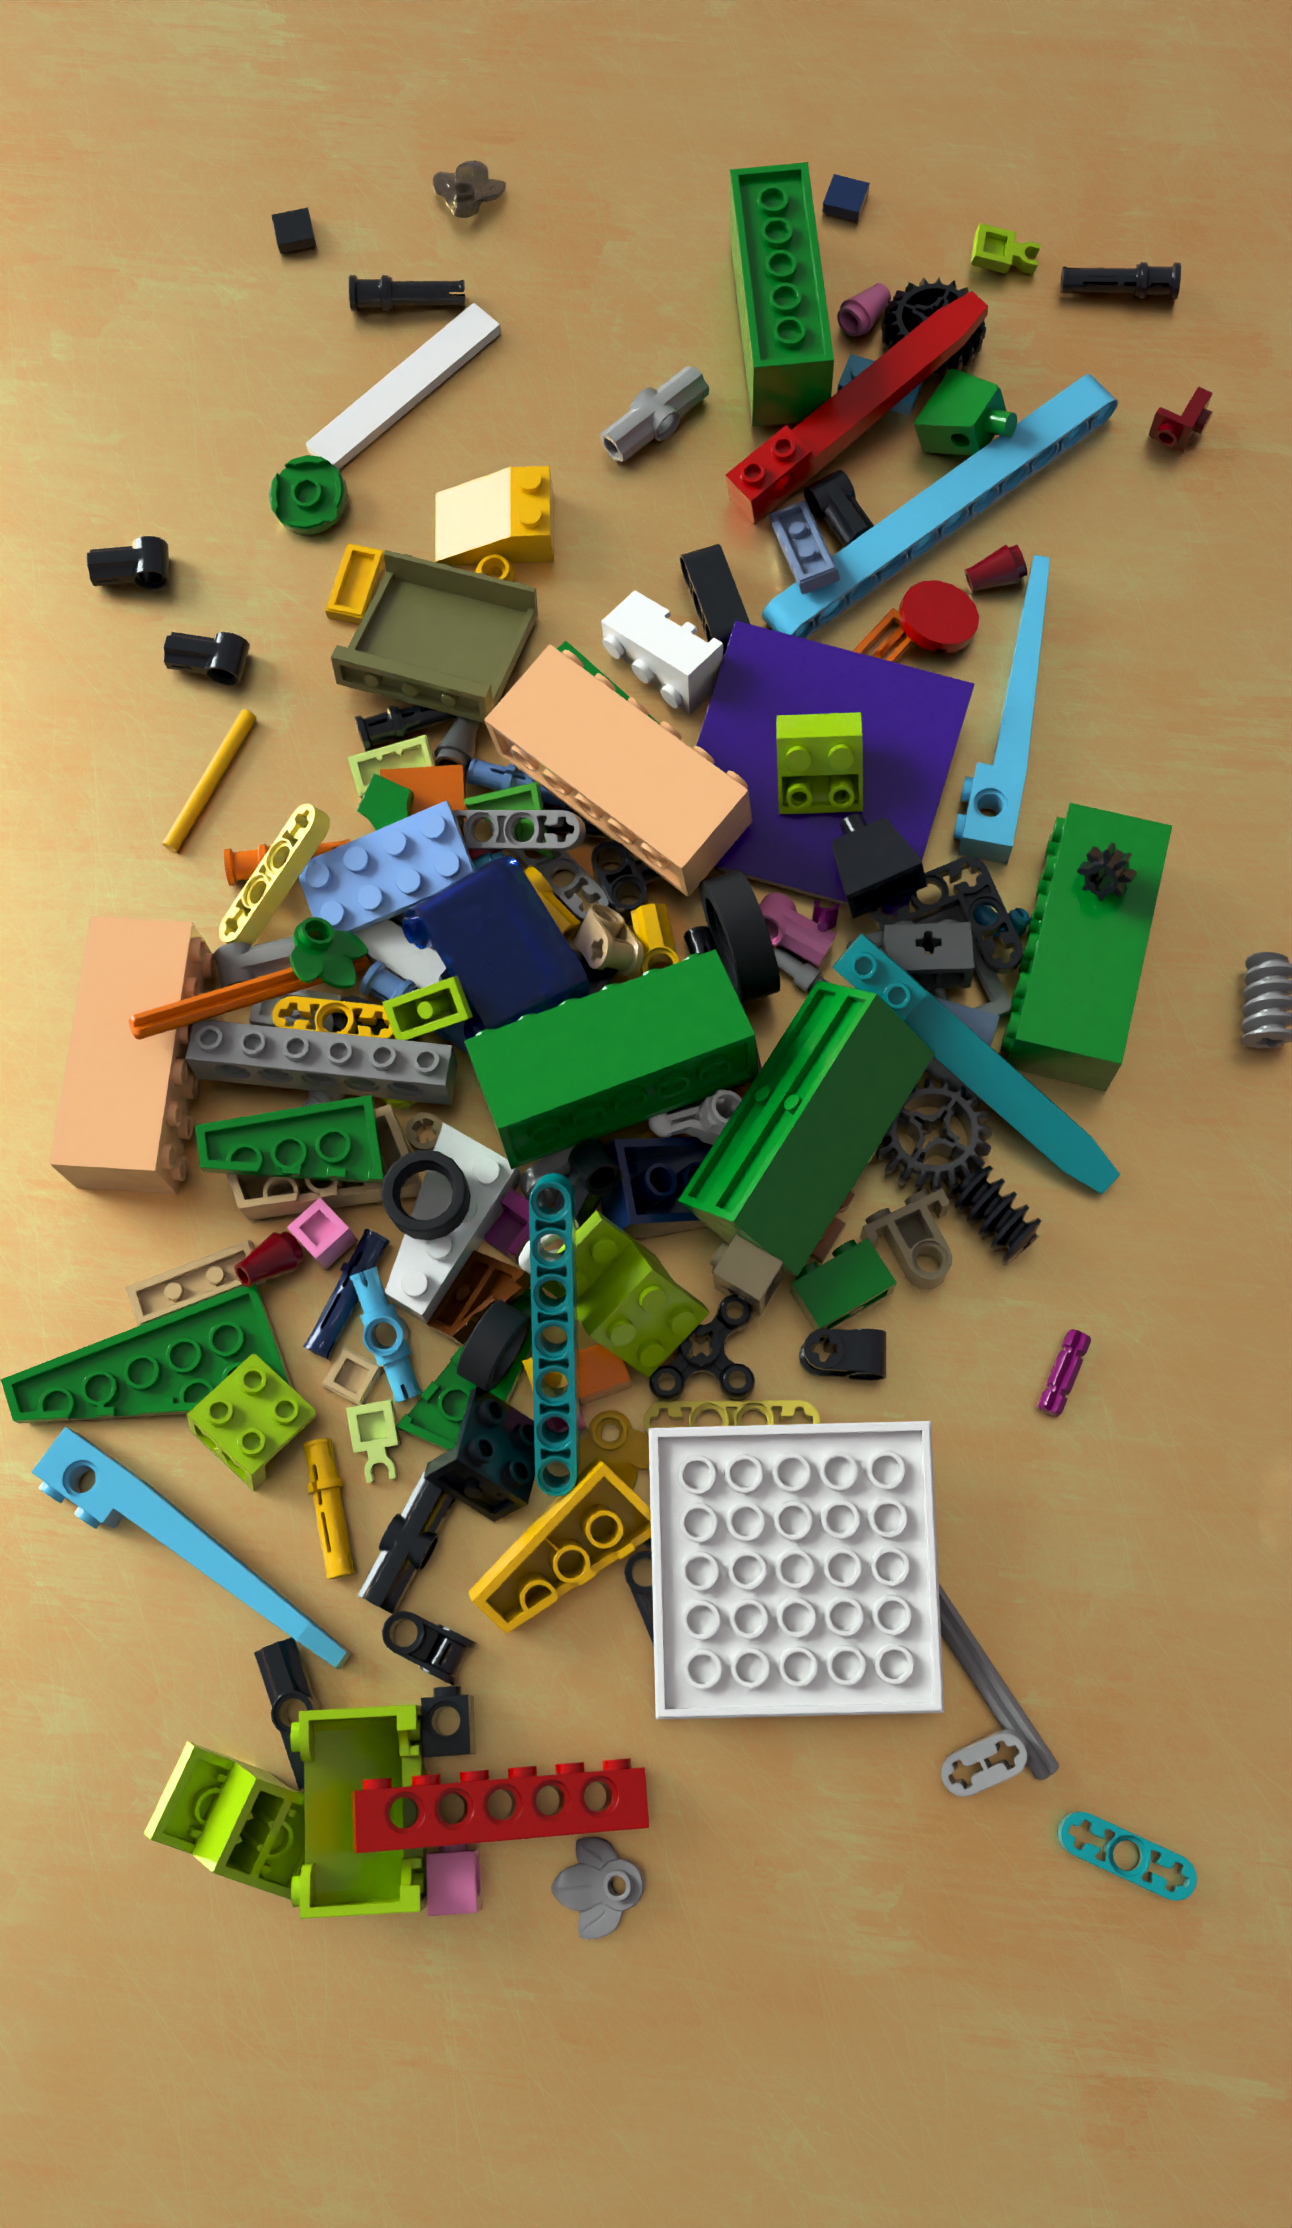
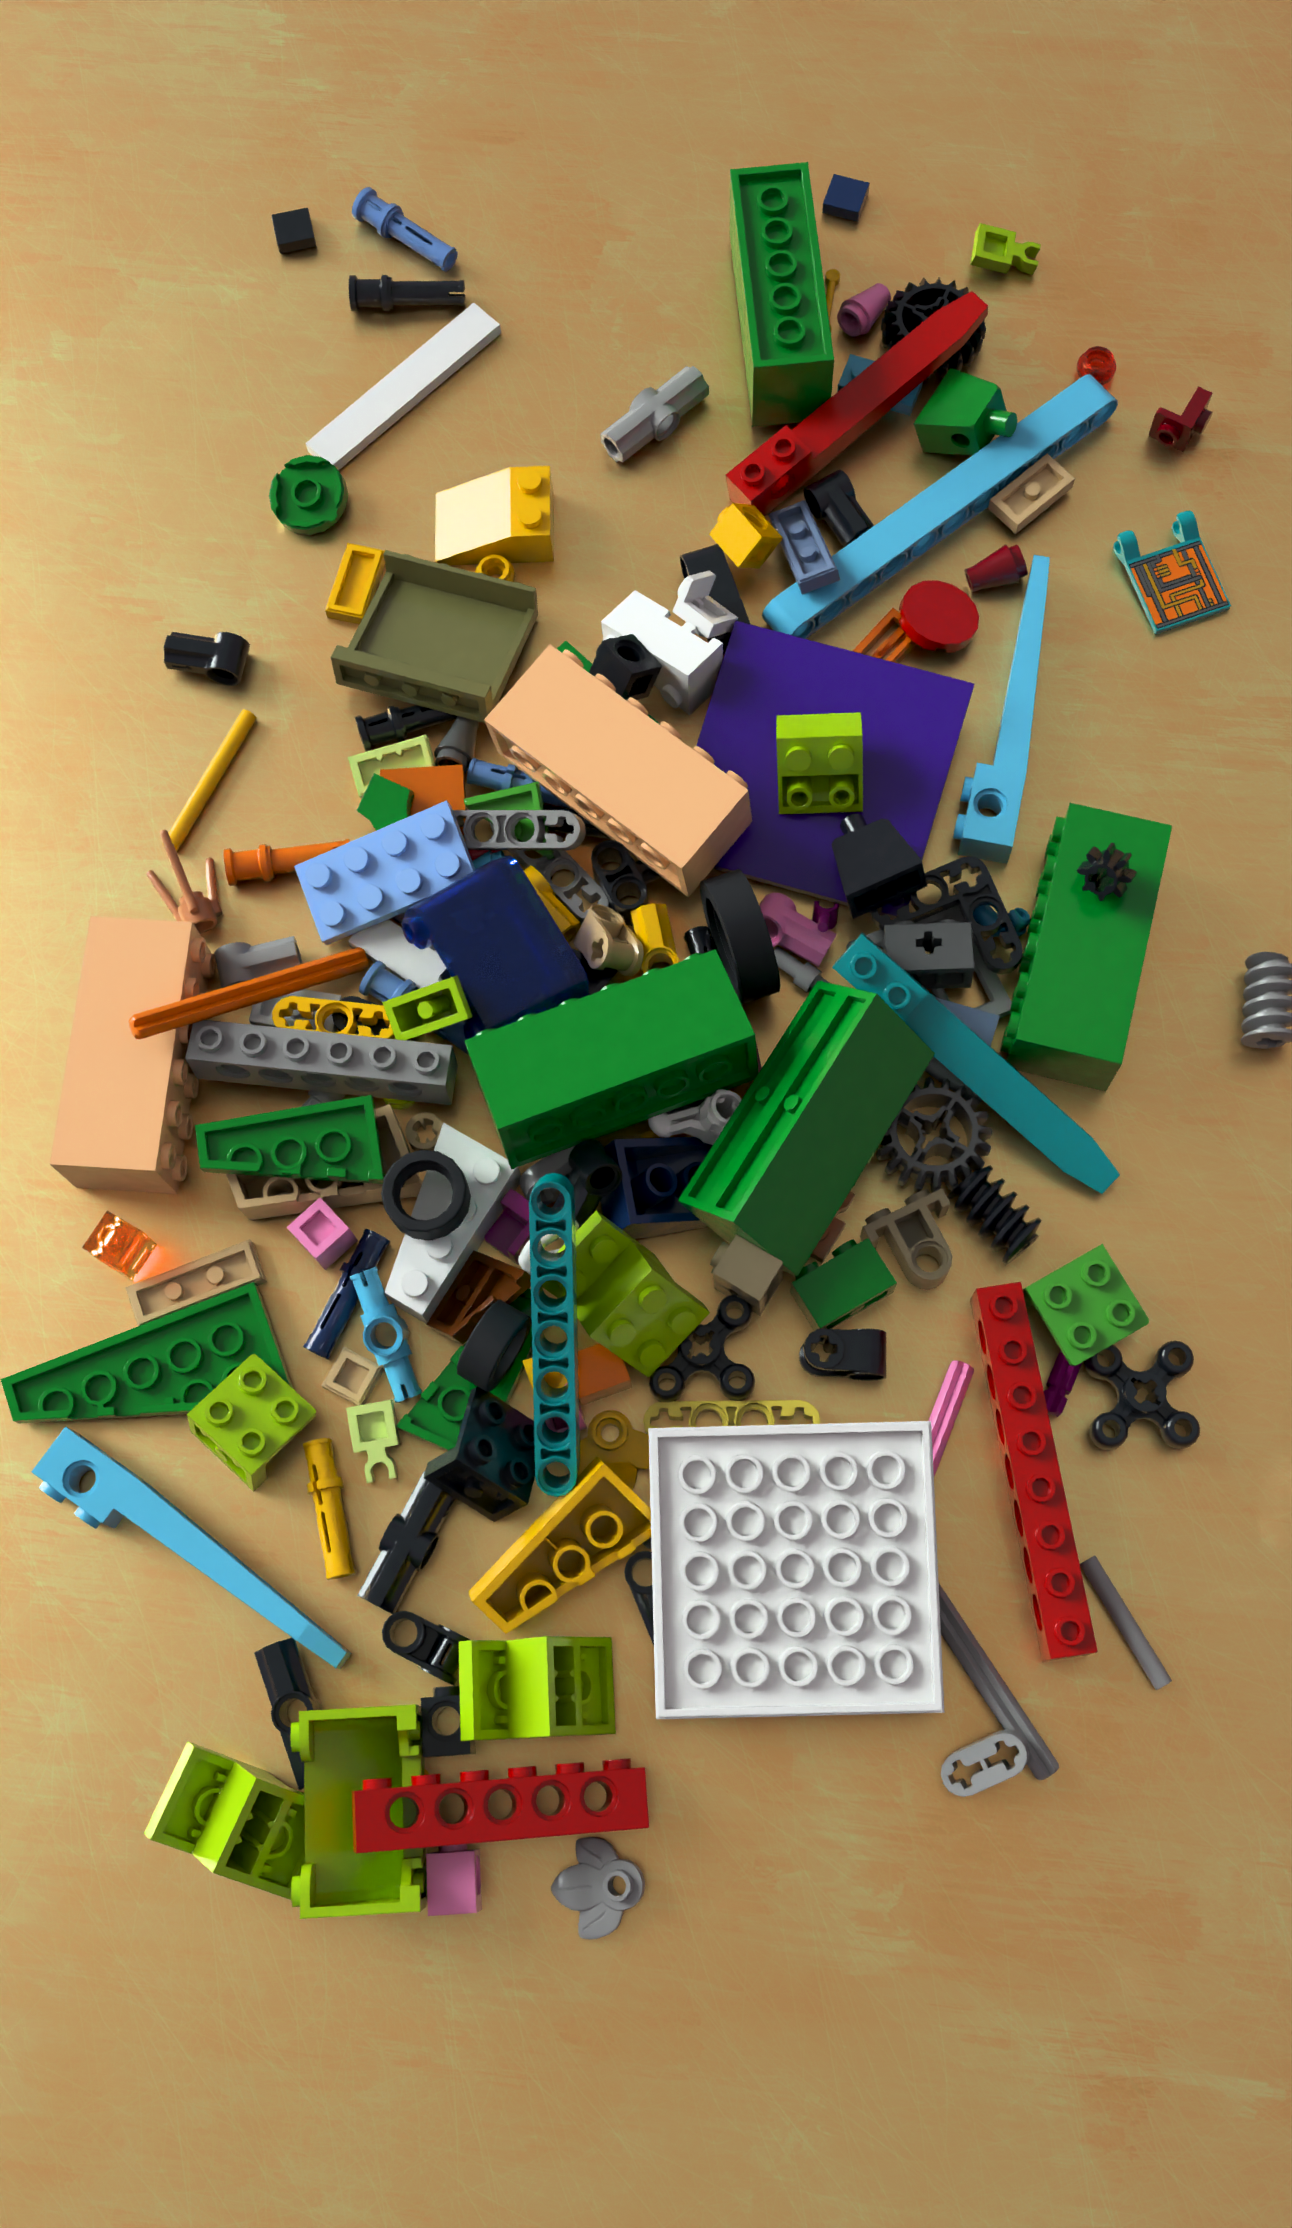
black piece [87,536,169,590] -> none
light yellow beam [219,803,330,946] -> none
dark red cone [234,1231,303,1287] -> none
green plate [290,917,369,989] -> none
clear smoke plate [433,160,506,218] -> none
teal beam [1057,1811,1197,1901] -> none
black pin [1060,262,1181,300] -> none
none -> clear orange brick [82,1210,157,1281]
none -> nougat plant [147,830,223,934]
none -> medium blue pin [352,187,458,272]
none -> lime bracket [459,1636,616,1741]
none -> black brick [589,634,662,700]
none -> white bracket [672,570,738,639]
none -> yellow brick [709,503,783,569]
none -> yellow hinge [825,269,840,332]
none -> bright pink axle [929,1360,974,1476]
none -> red brick [970,1282,1098,1662]
none -> tan plate [988,453,1075,534]
none -> bright green bracket [1023,1244,1149,1366]
none -> clear red plate [1076,346,1116,385]
none -> light grey bar [1080,1556,1172,1690]
none -> black gear [1084,1340,1200,1451]
none -> flag [1113,511,1231,635]

